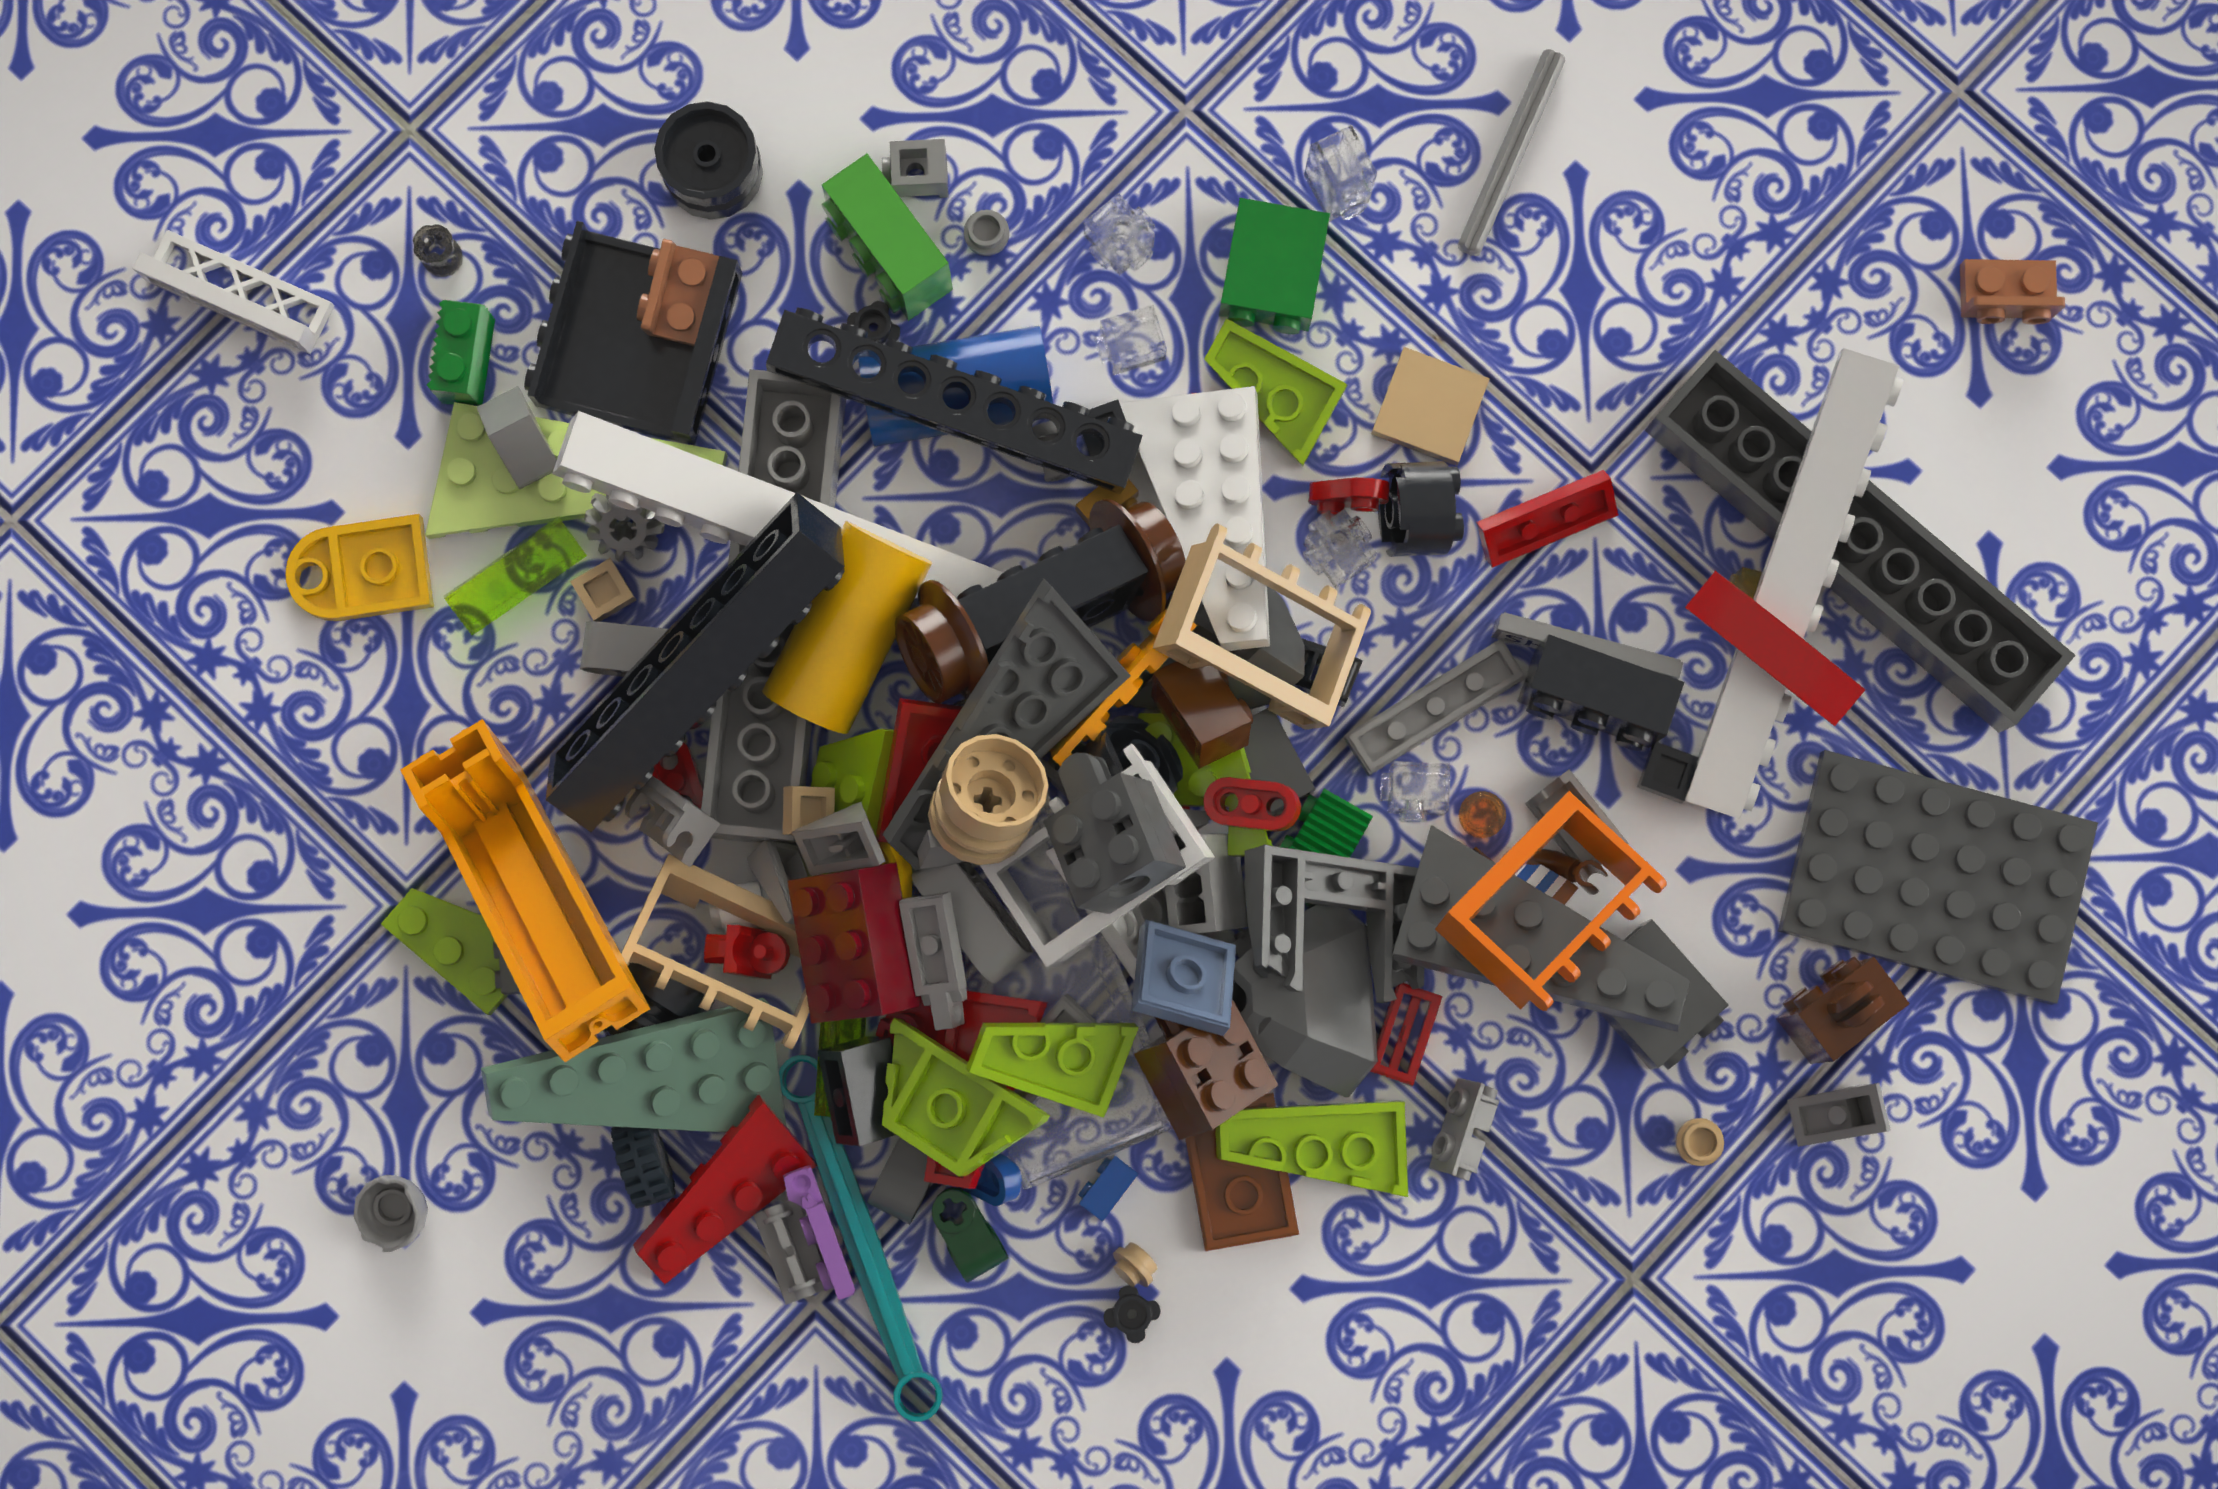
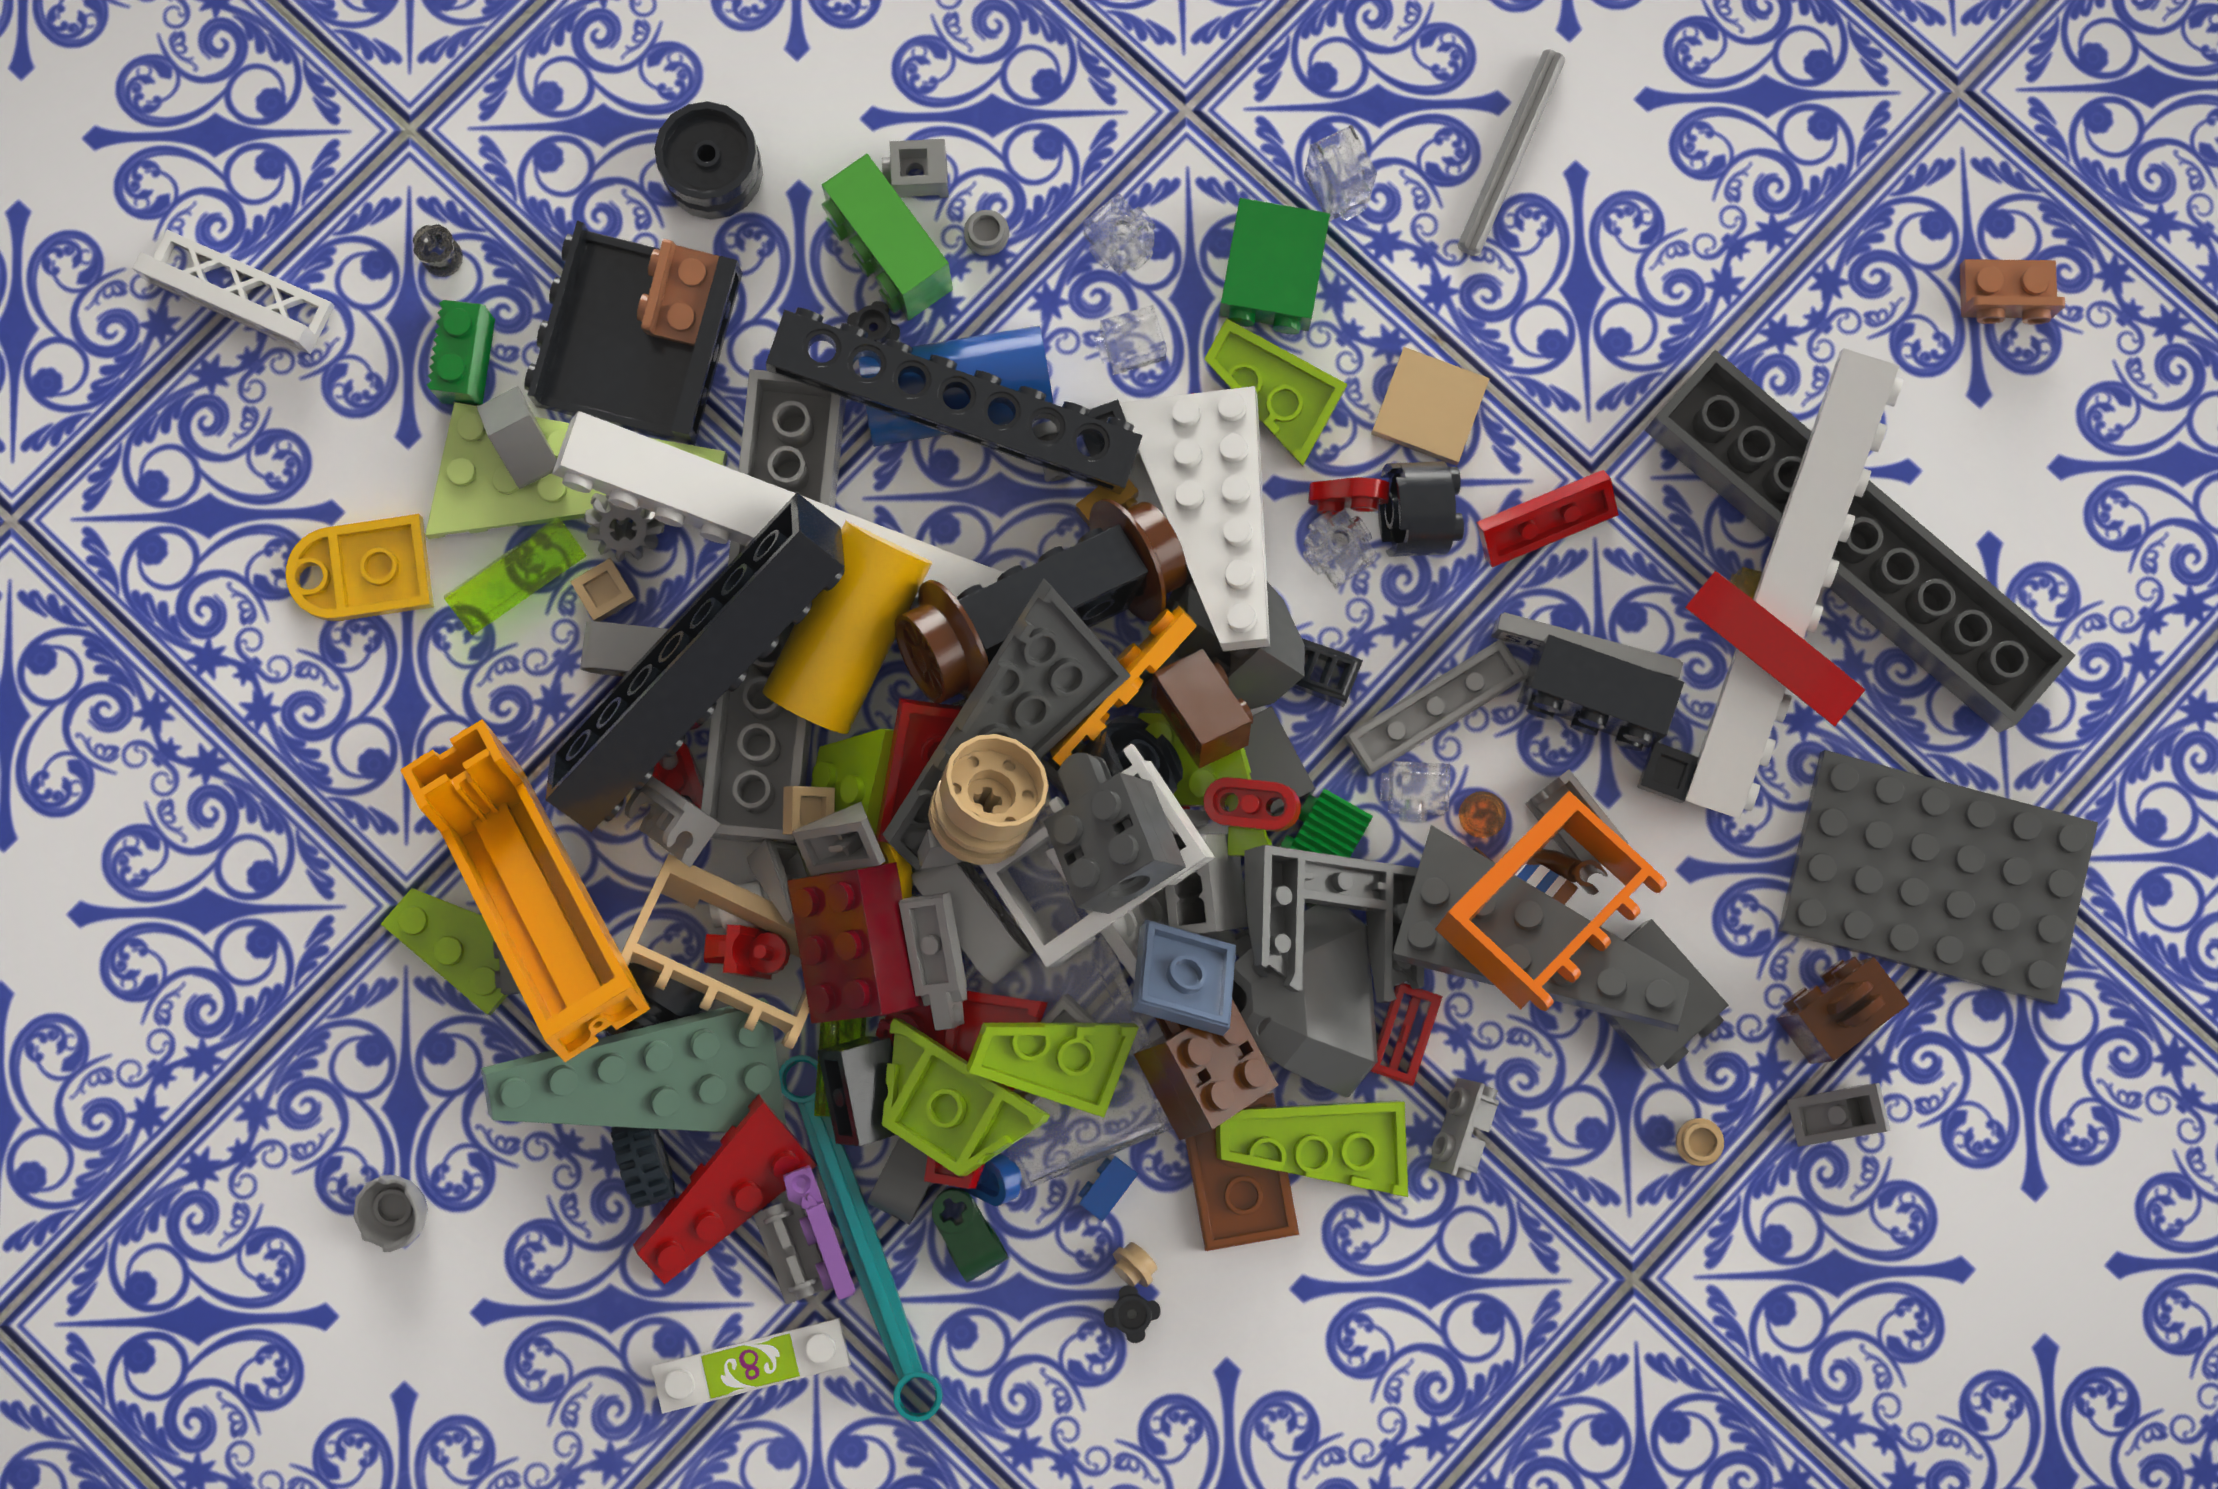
tan hinge [1153,523,1371,730] -> none
none -> plate [651,1317,851,1414]

